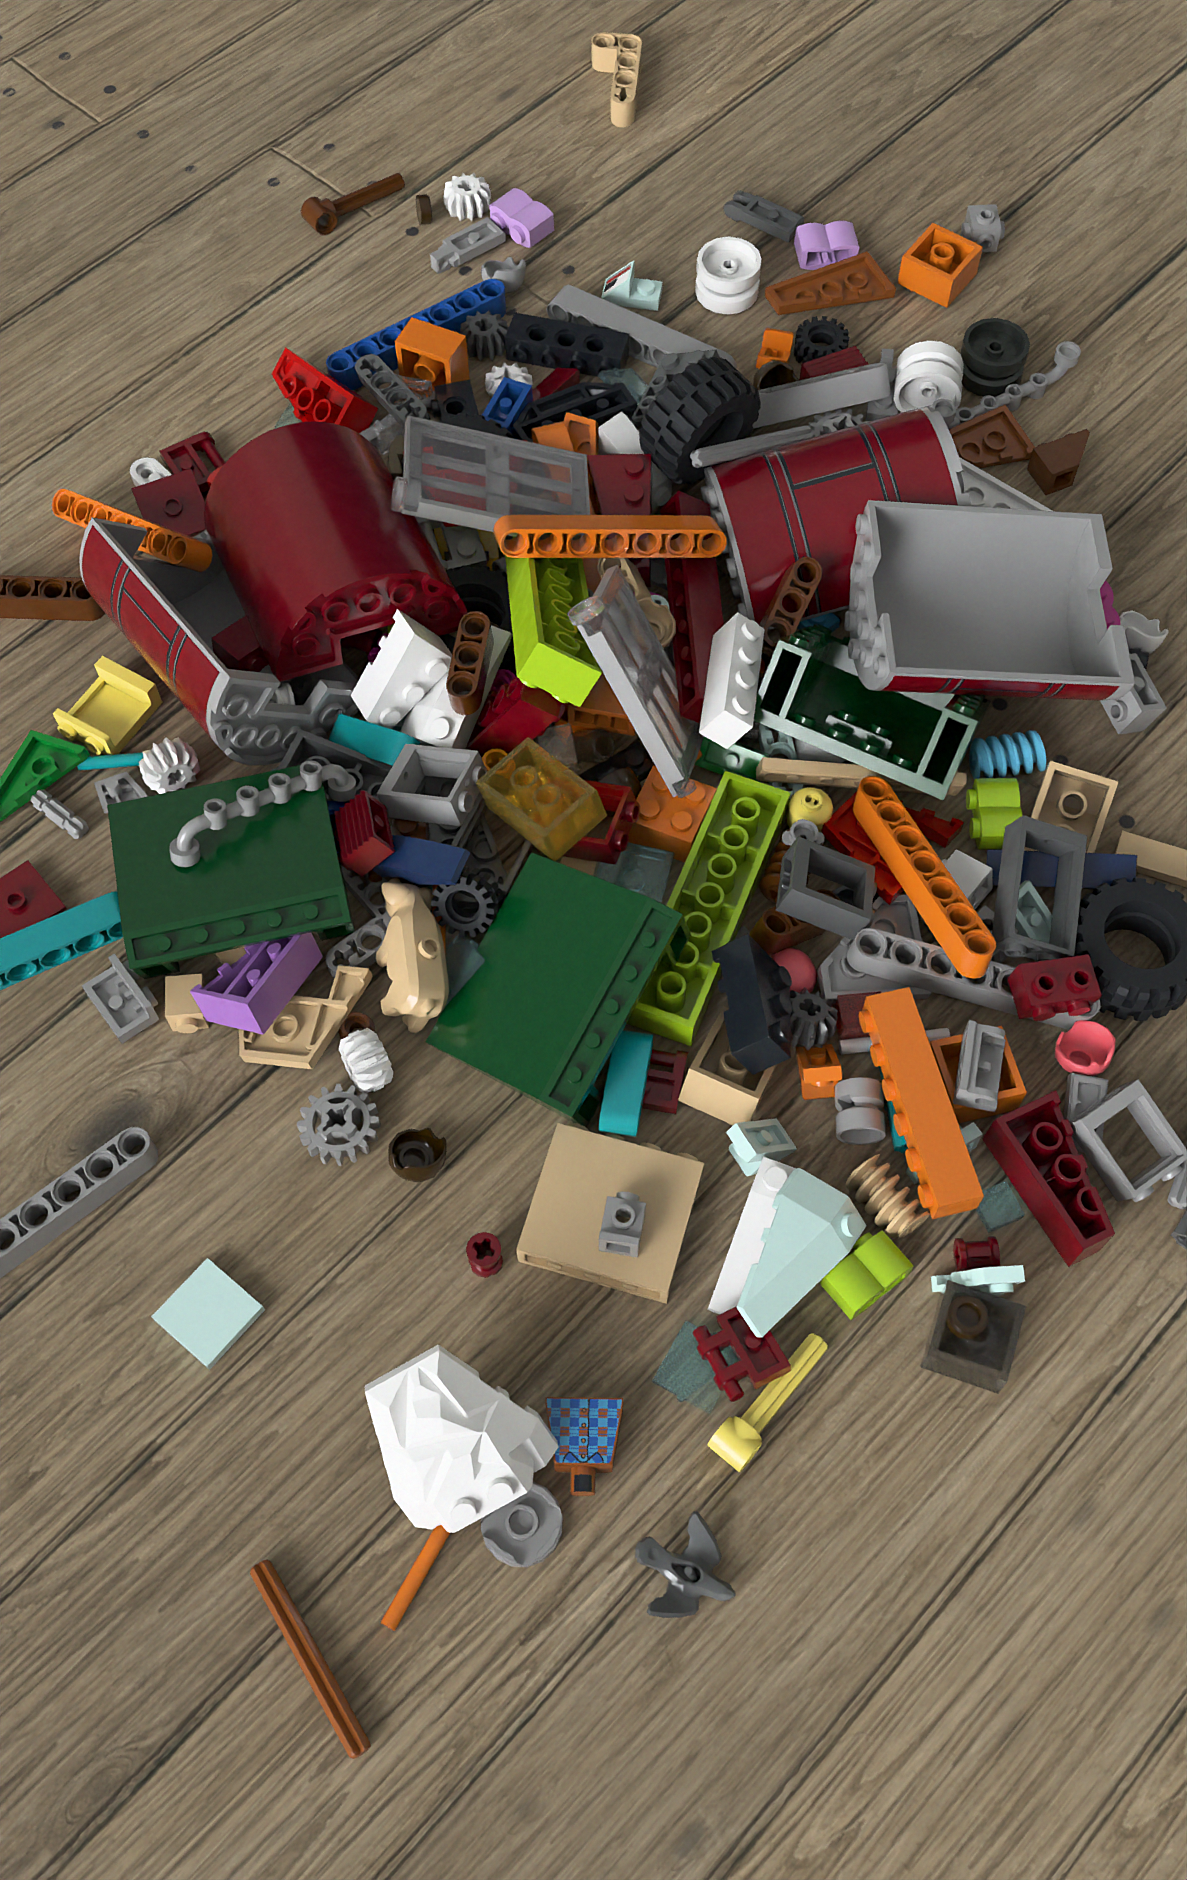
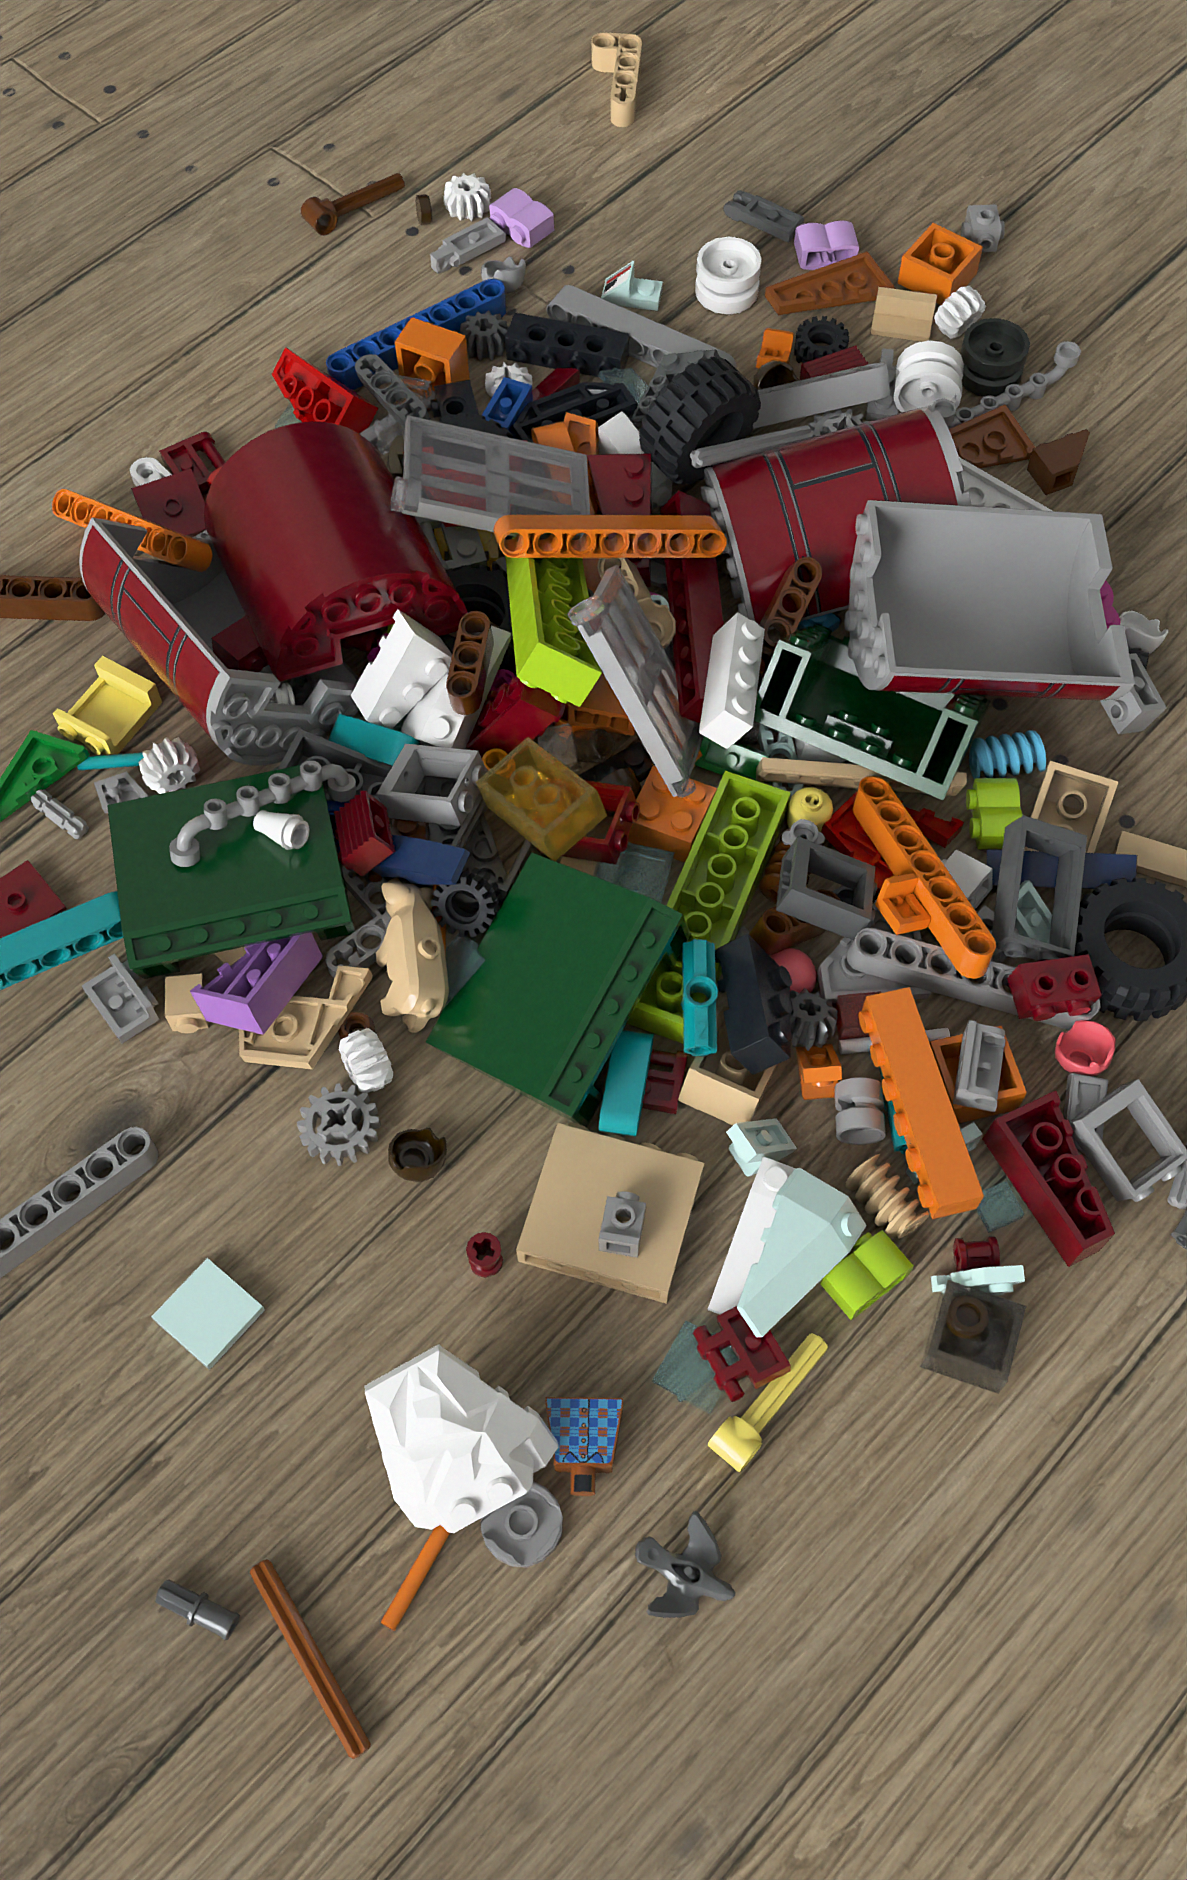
none -> dark grey axle [155,1580,240,1640]
none -> white cone [253,810,310,850]
none -> teal piece [681,939,718,1056]
none -> tan panel [871,287,937,342]
none -> orange bracket [875,873,931,935]
none -> white gear [934,285,986,339]

